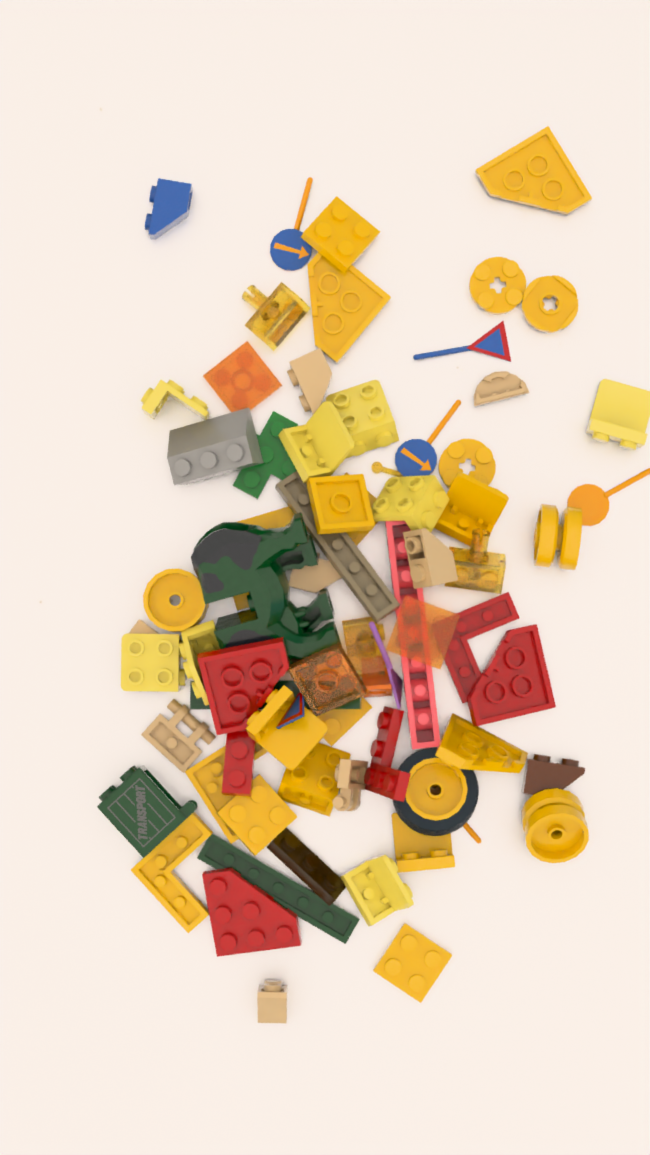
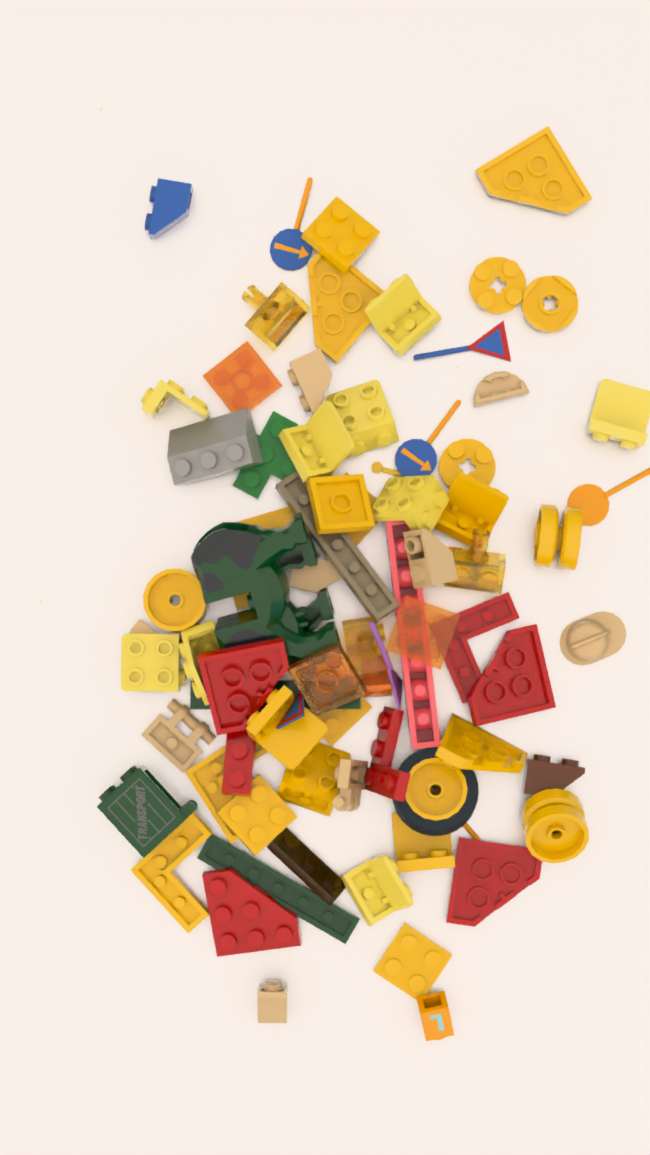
none -> light yellow bracket [365,274,442,356]
none -> light orange brick [416,991,454,1041]
none -> red plate [446,837,542,927]
none -> tan piece [559,611,626,665]

